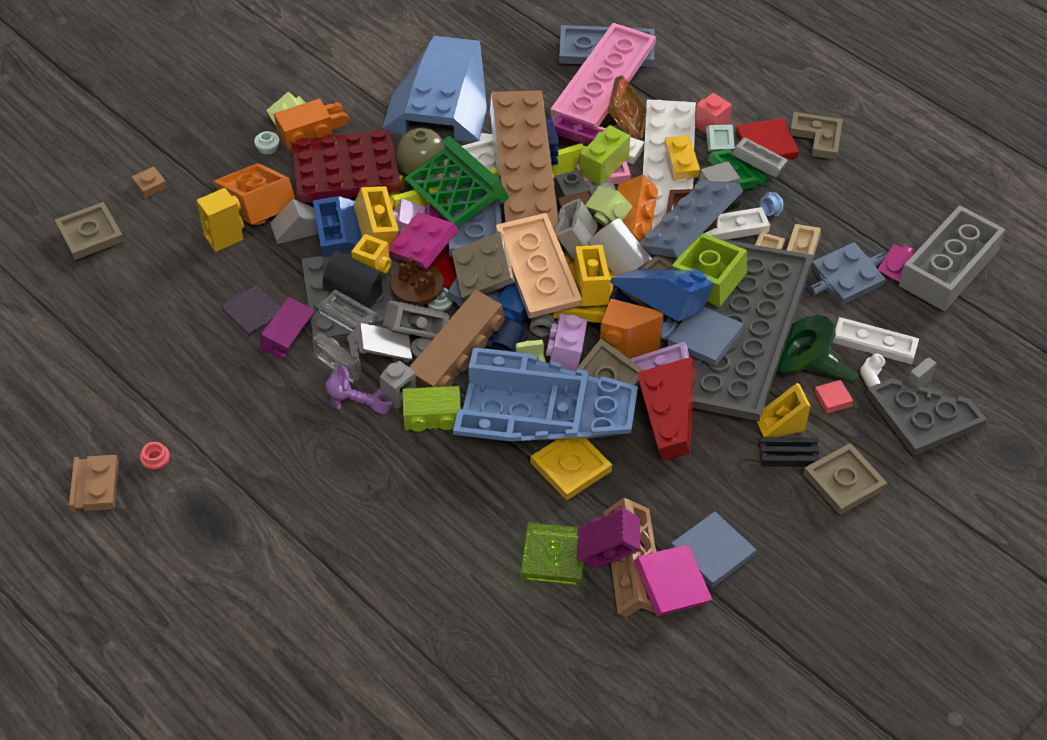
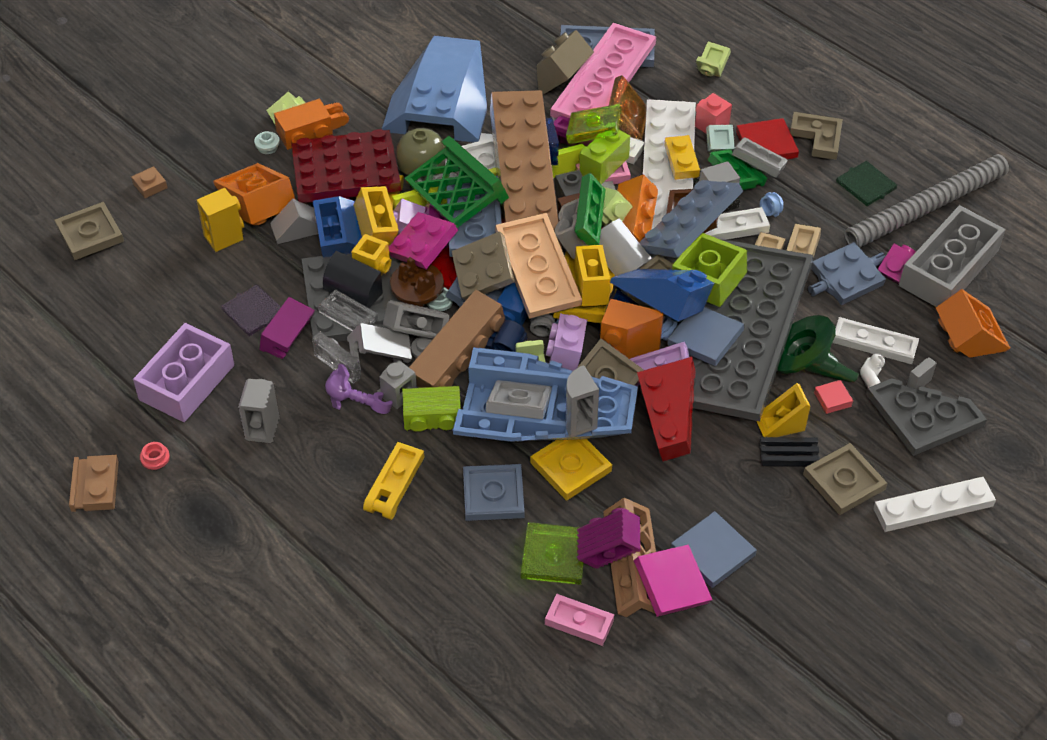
none -> lavender brick [133,323,234,422]
none -> light grey brick [238,379,280,443]
none -> yellow plate [363,442,424,520]
none -> sand blue tile [463,464,525,521]
none -> light grey plate [486,380,552,419]
none -> dark tan slope [537,30,594,95]
none -> bright pink plate [545,594,614,646]
none -> clear neon green plate [566,103,622,144]
none -> light grey brick [566,365,599,438]
none -> green plate [575,173,606,246]
none -> yellowish green bracket [696,41,731,77]
none -> clear green piece [836,160,897,206]
none -> light grey piece [845,154,1009,248]
none -> white plate [873,477,996,532]
none -> orange slope [936,289,1010,358]

